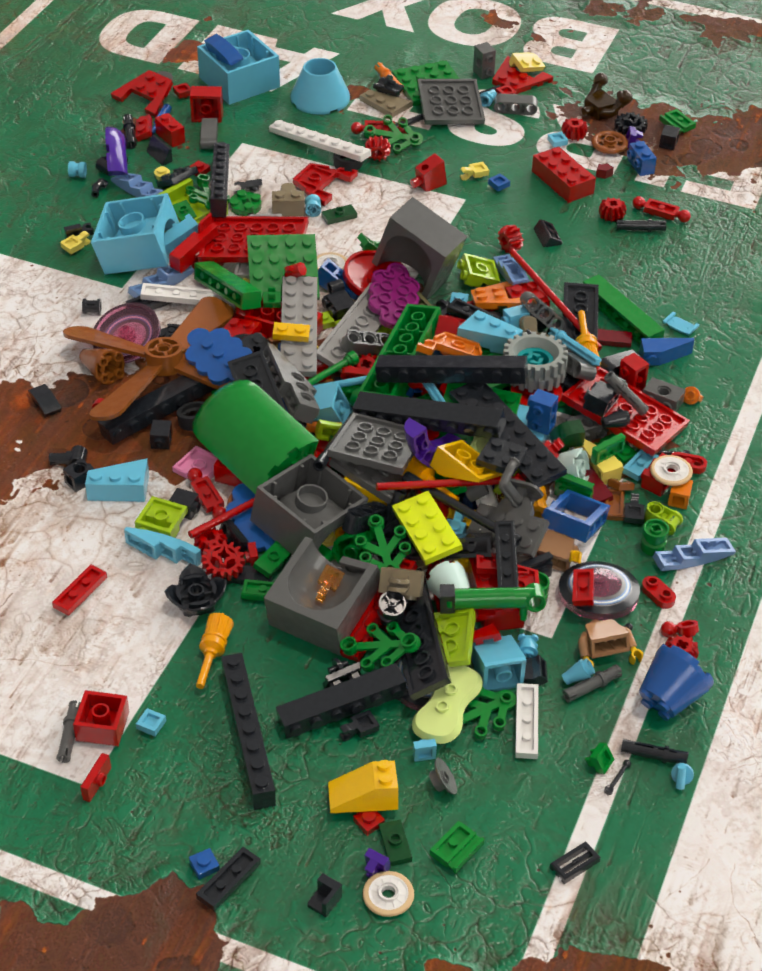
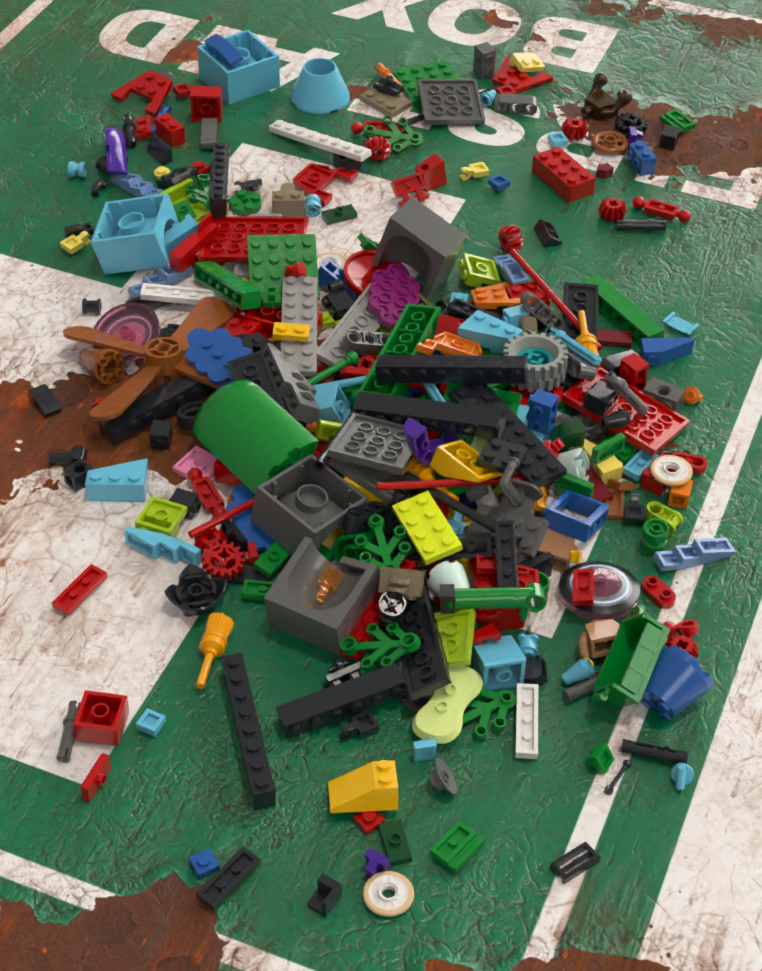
none -> red plate [390,172,430,208]
none -> green container [592,604,670,709]

